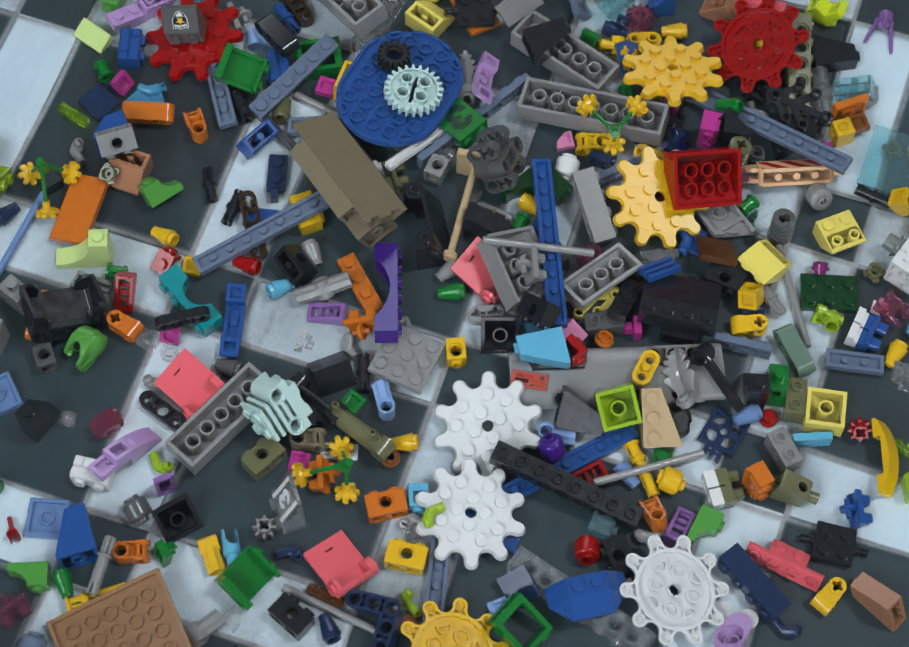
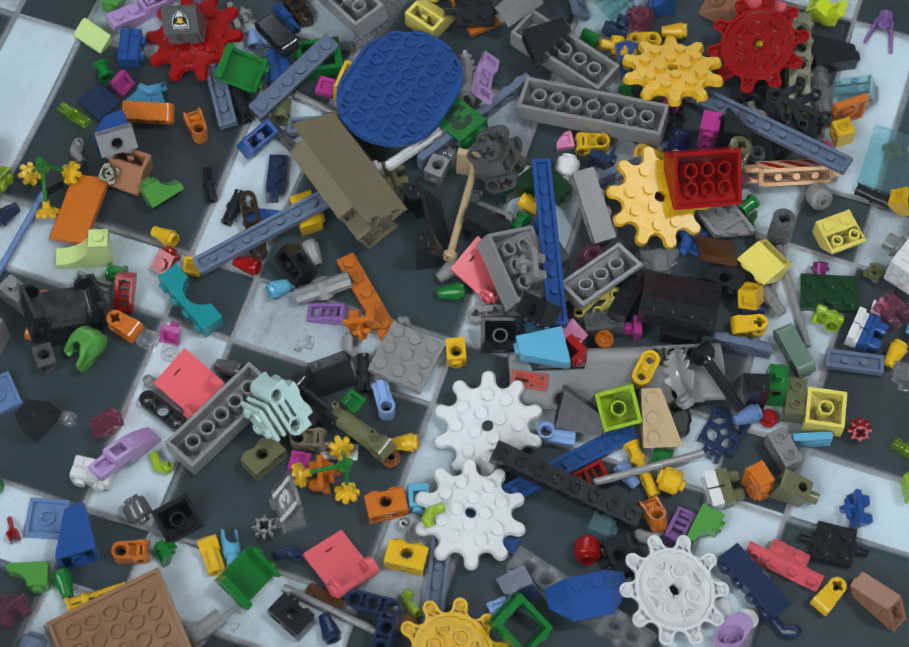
light grey axle [85,535,116,596] -> none
medium lavender slope [153,472,178,496] -> none
black beam [154,306,211,332] -> none
blue slope [219,283,247,358] -> none
dark purple arch [374,243,402,343] -> none
black tyre [377,39,411,74] -> none
light aqua gear [383,64,444,117] -> none
light grey piece [482,236,595,257] -> none
dark purple head [538,433,566,463] -> none
yellow plant [575,94,648,156] -> none
blue tile [639,256,681,283] -> none
green cone [715,97,744,115] -> none
dark orange tile [847,112,871,134] -> none
yellow slope [871,418,899,498] -> none

